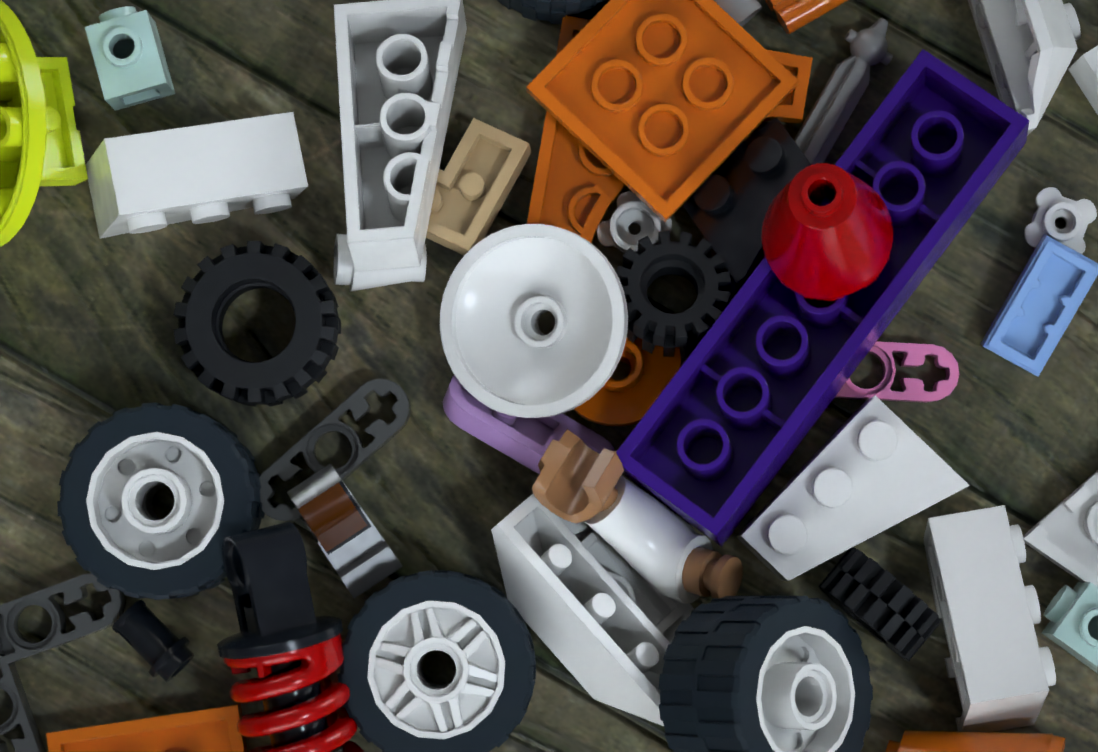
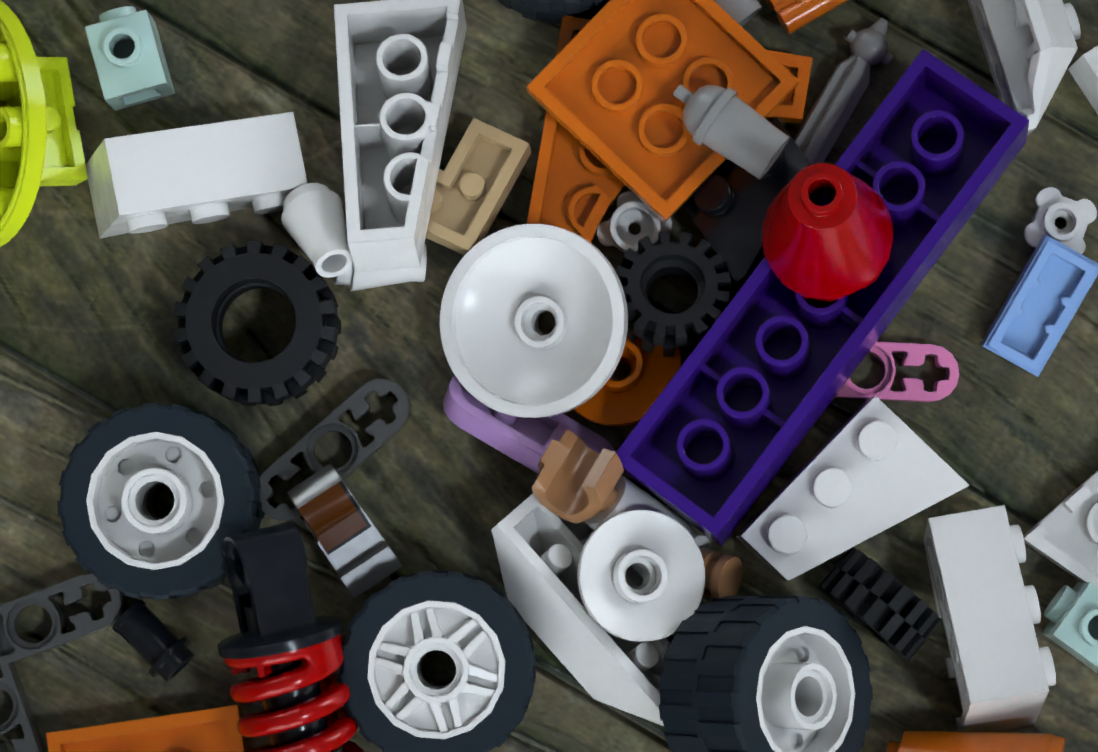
none -> white cone [281,183,353,278]
none -> white dish [577,510,705,642]
none -> light grey piece [673,84,790,180]

